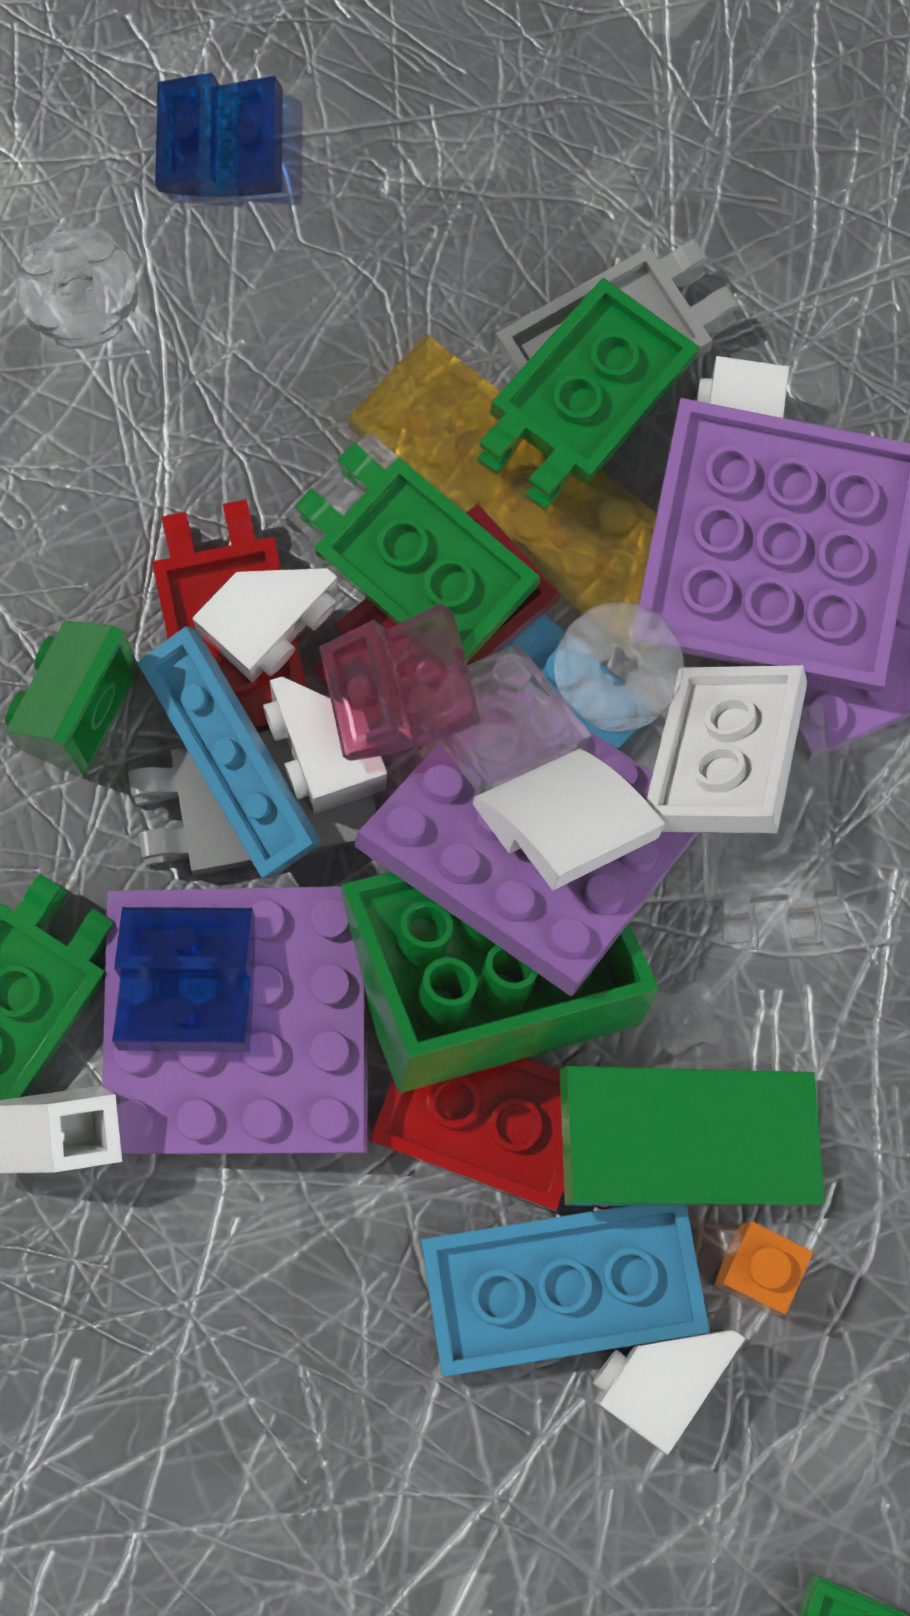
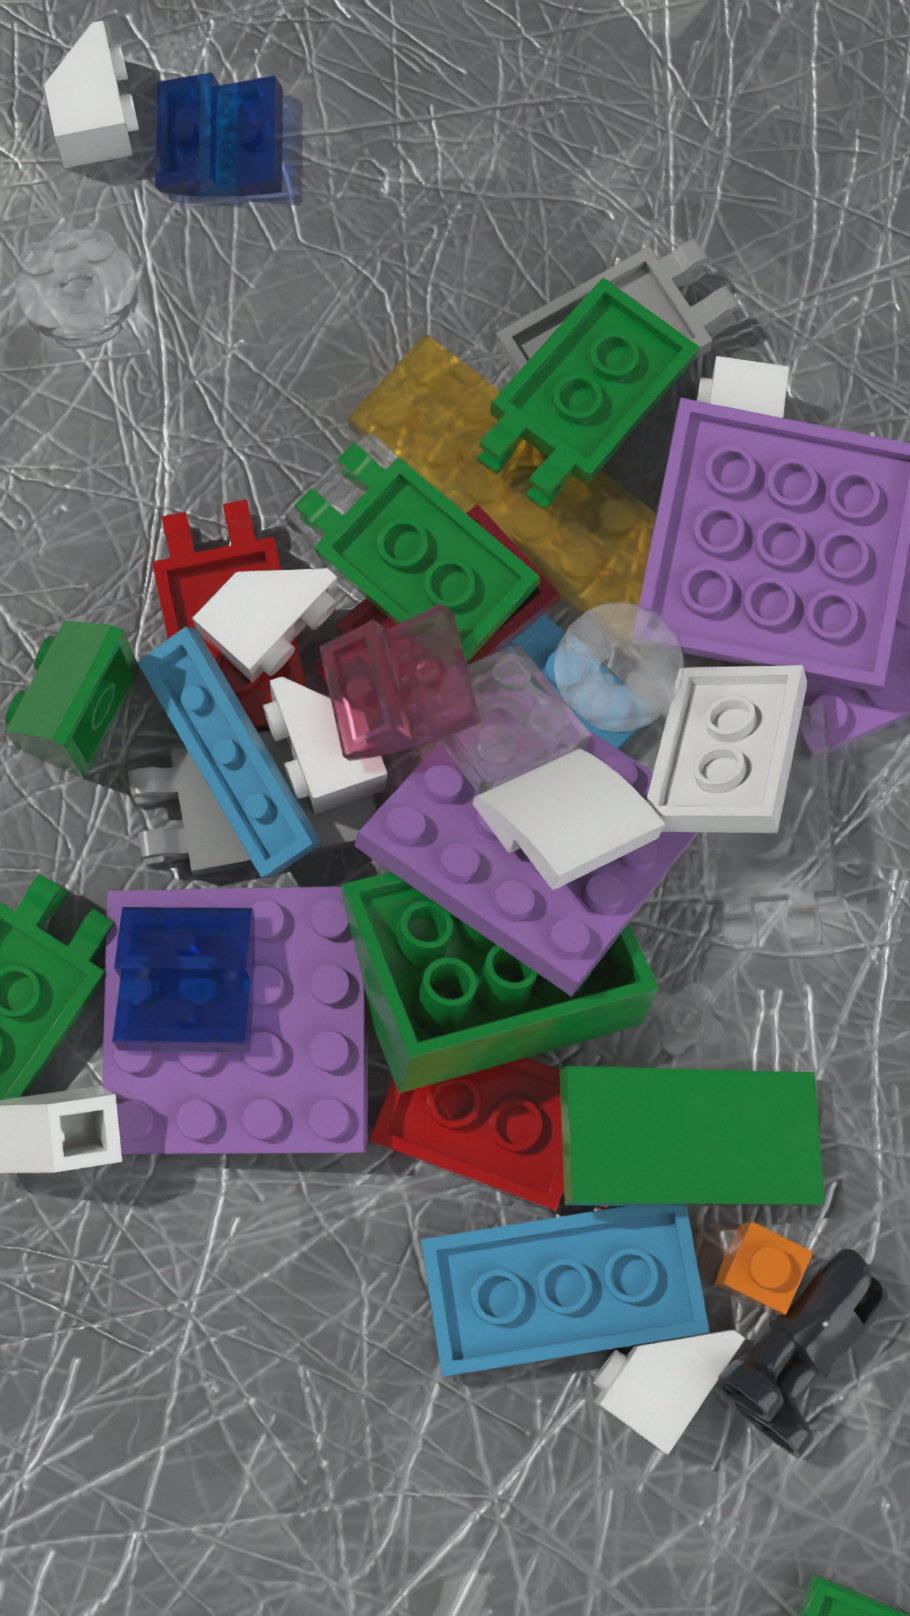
none -> white slope [44,21,139,169]
none -> black piece [716,1249,888,1458]

